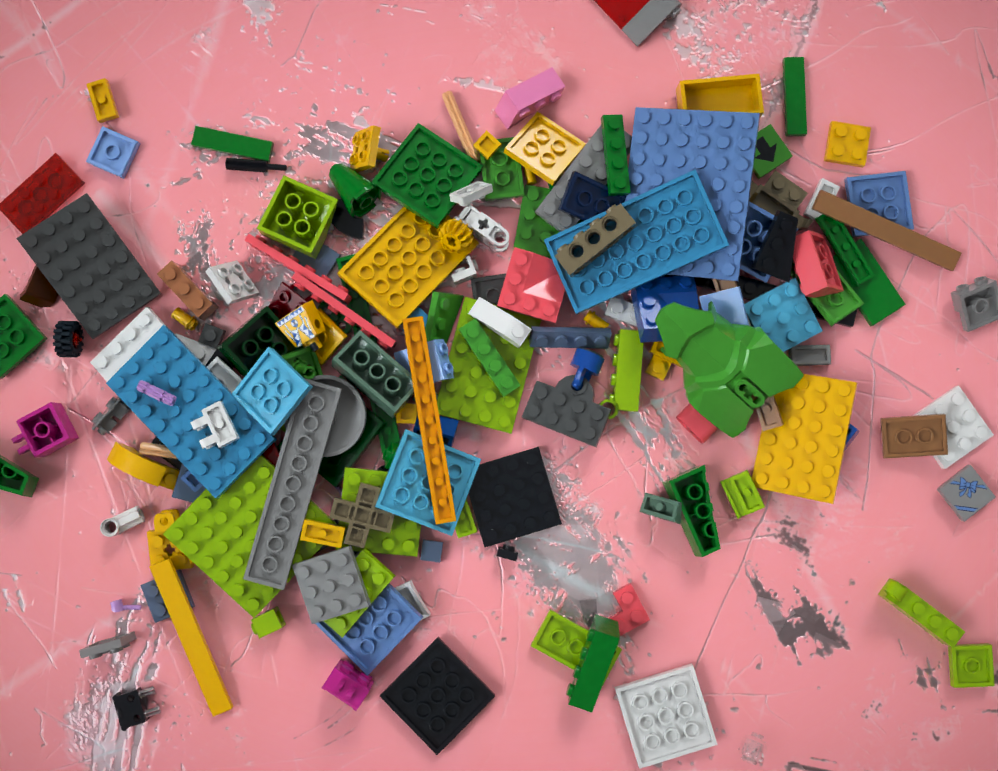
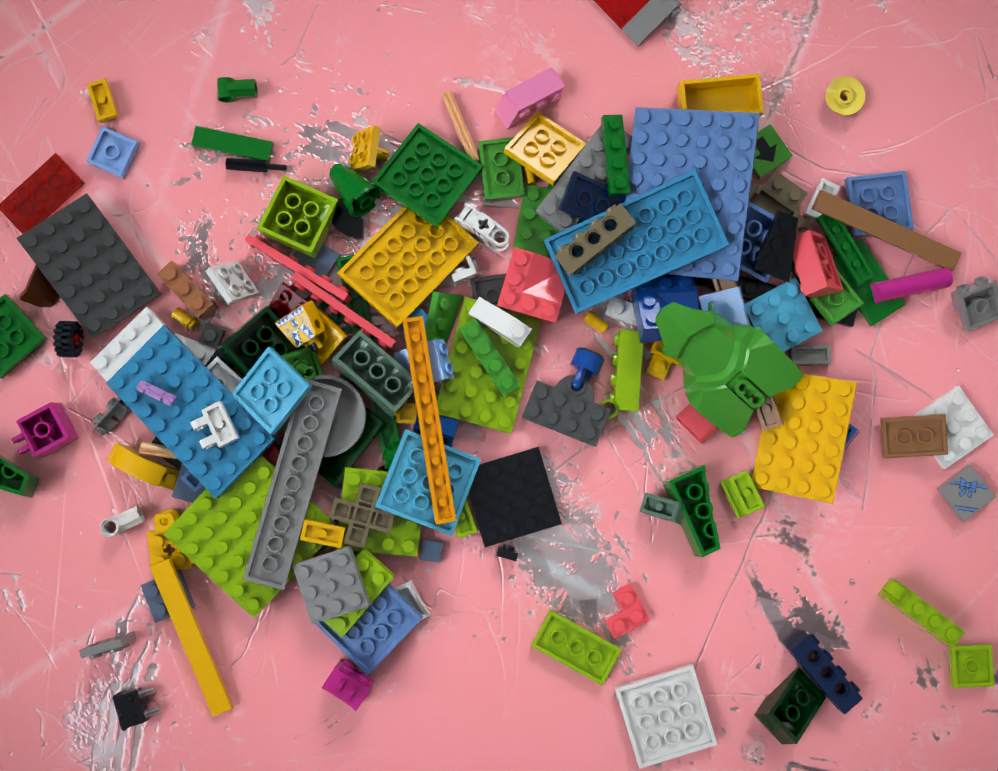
lavender hand [110,599,141,612] -> none
lime brick [251,606,286,639] -> none
black plate [380,636,495,755] -> none
yellow gear [438,218,474,254] -> none
white plate [449,181,493,206] -> none
yellow plate [473,130,501,160] -> none
sand blue plate [529,326,612,349] -> none
green wedge [566,614,620,712] -> none
green tile [783,57,807,137] -> none
yellow plate [824,121,871,168] -> none
none -> green piece [217,77,258,103]
none -> dark green slope [754,668,826,744]
none -> dark blue brick [785,631,863,715]
none -> light yellow dish [825,76,866,116]
none -> dark pink brick [870,268,953,304]

